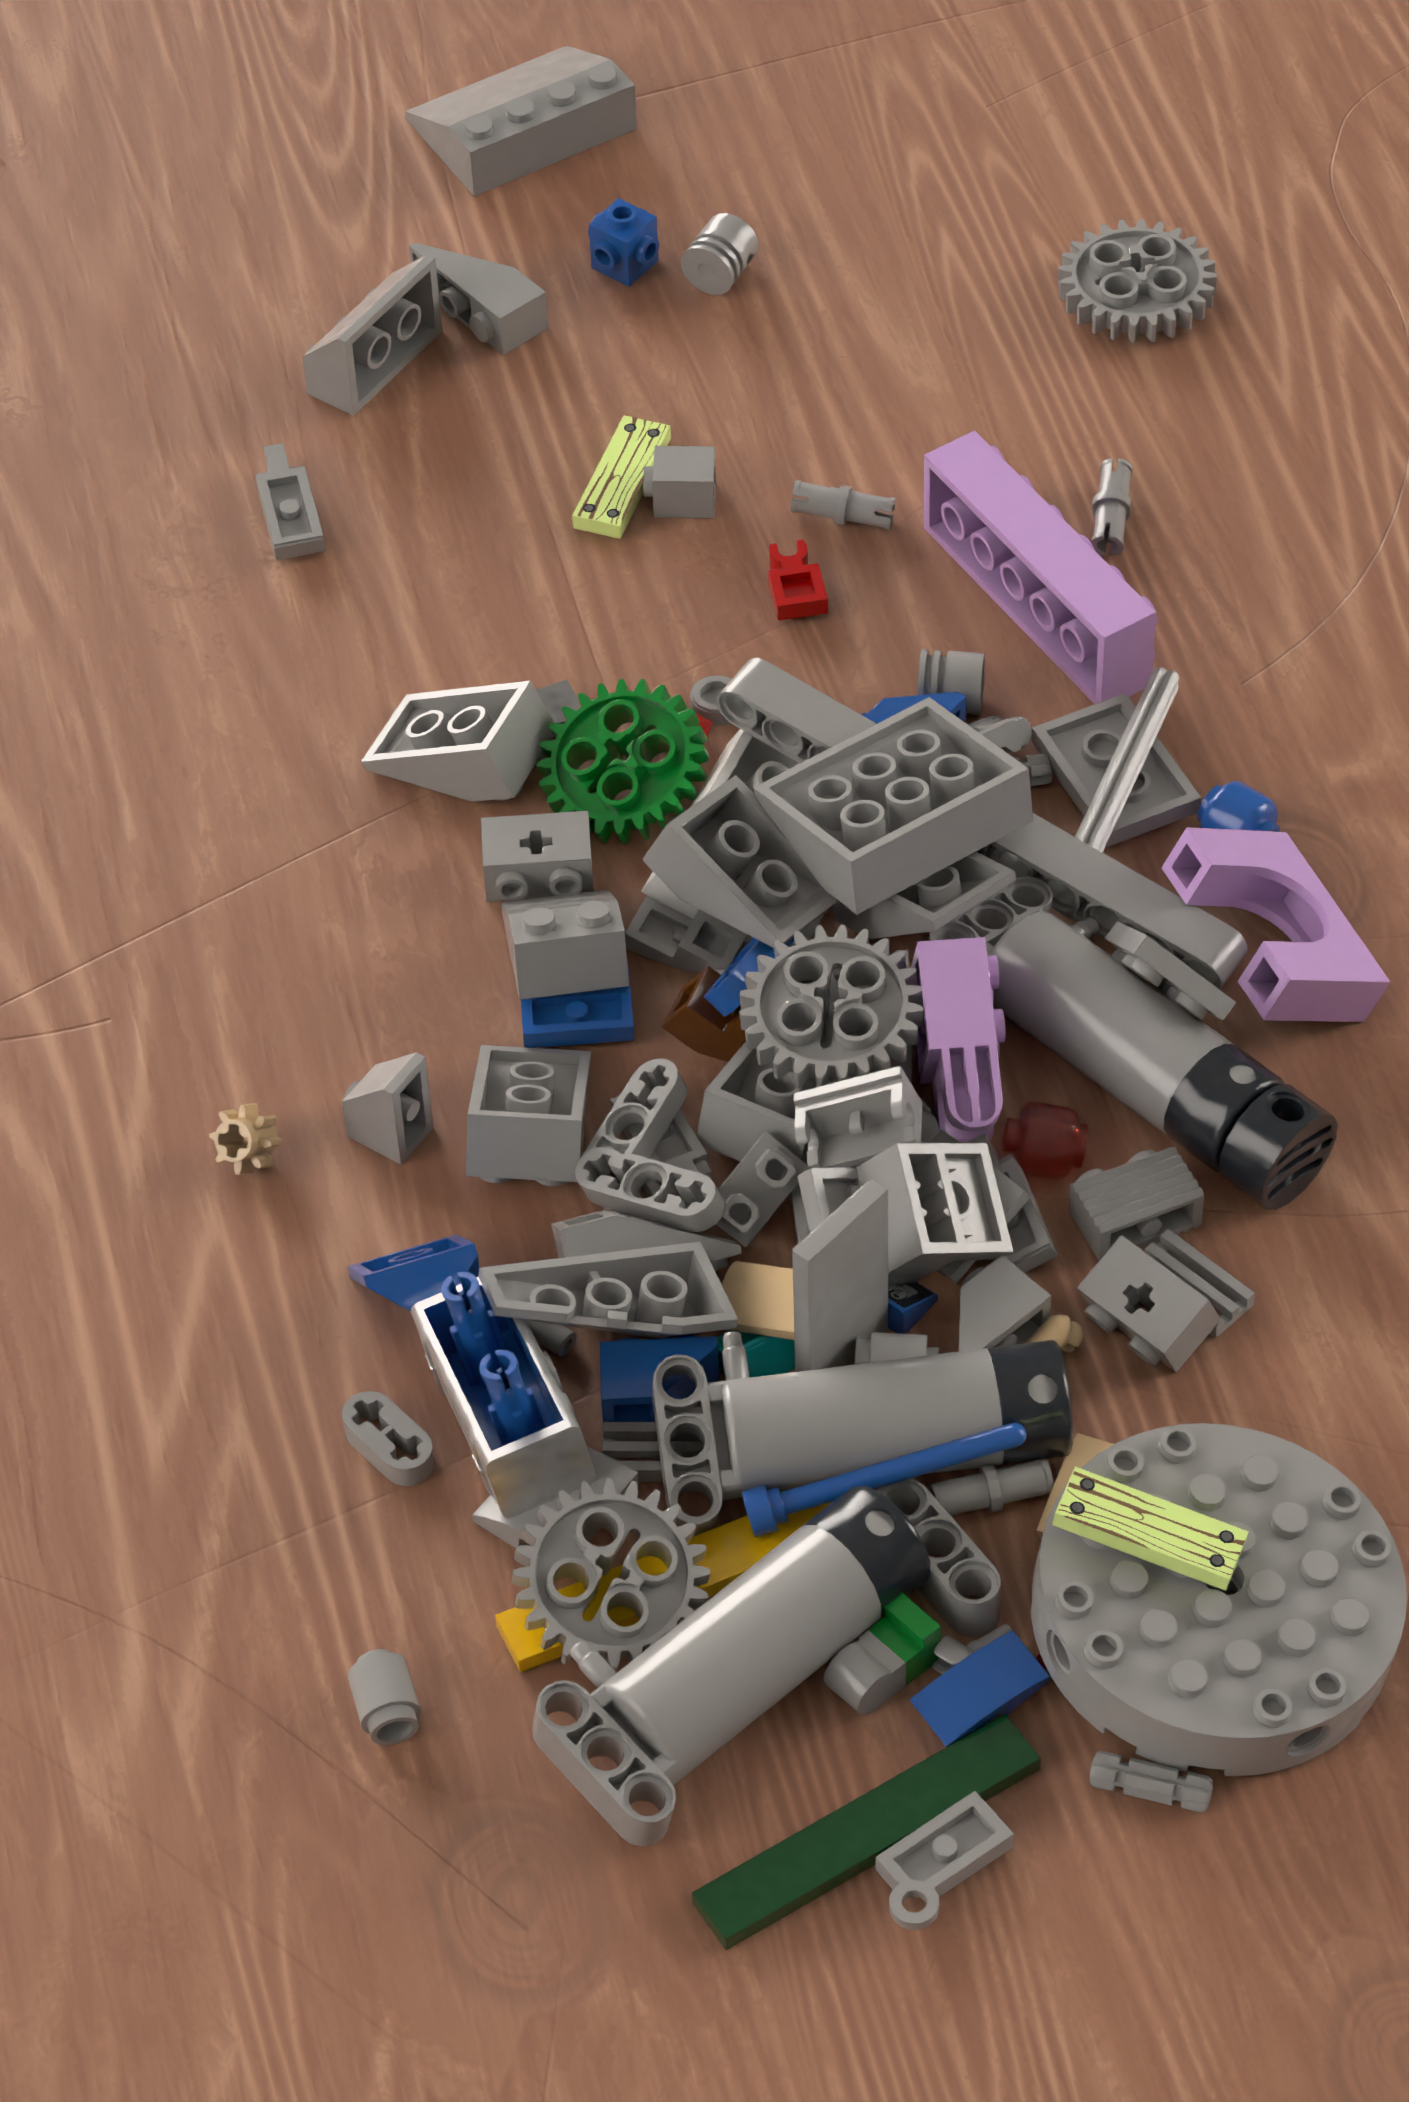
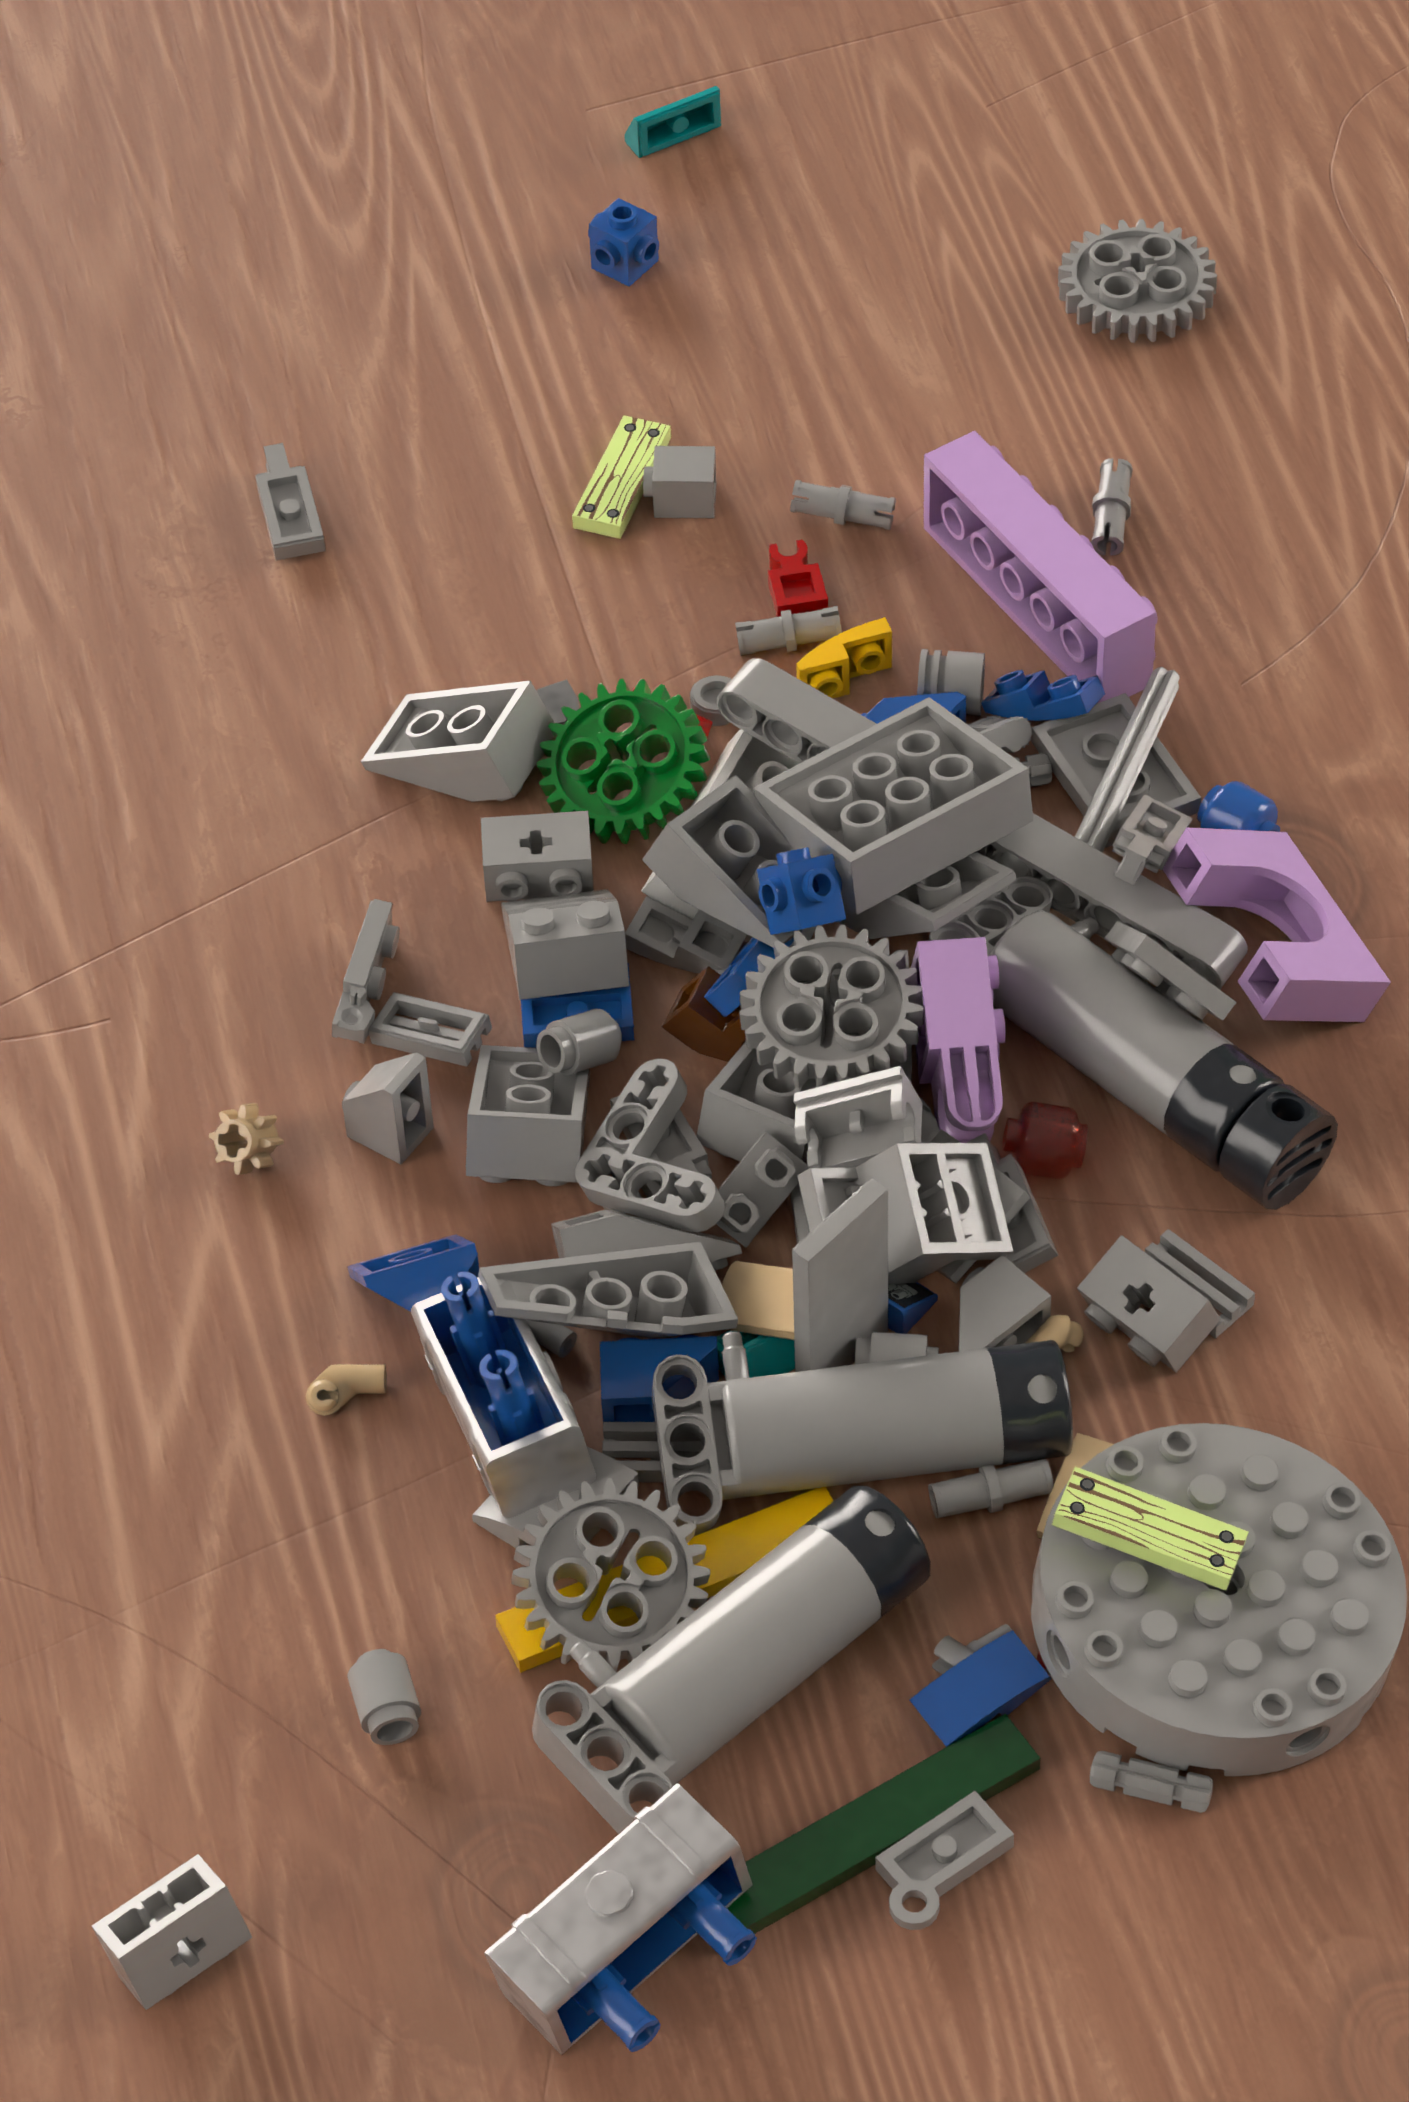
light grey slope [302,254,442,416] -> none
light grey beam [342,1391,435,1486] -> none
light grey slope [405,46,637,196] -> none
light grey slope [409,242,548,355] -> none
light grey piece [681,213,759,295] -> none
blue piece [742,1423,1026,1537] -> none
leg [823,1593,941,1715] -> none
light grey beam [877,1478,1001,1637] -> none
light grey brick [1069,1146,1204,1261] -> none
none -> light grey brick [91,1854,252,2010]
none -> tan arm [306,1364,387,1416]
none -> light grey hinge [332,899,400,1044]
none -> light grey tile [368,992,492,1067]
none -> flat silver piece [484,1783,757,2054]
none -> light grey brick [536,1008,622,1075]
none -> teal slope [624,86,721,158]
none -> light grey pin [735,606,842,656]
none -> blue brick [757,847,846,935]
none -> yellow slope [796,617,892,699]
none -> blue slope [981,670,1105,721]
none -> light grey hinge [1112,794,1193,885]

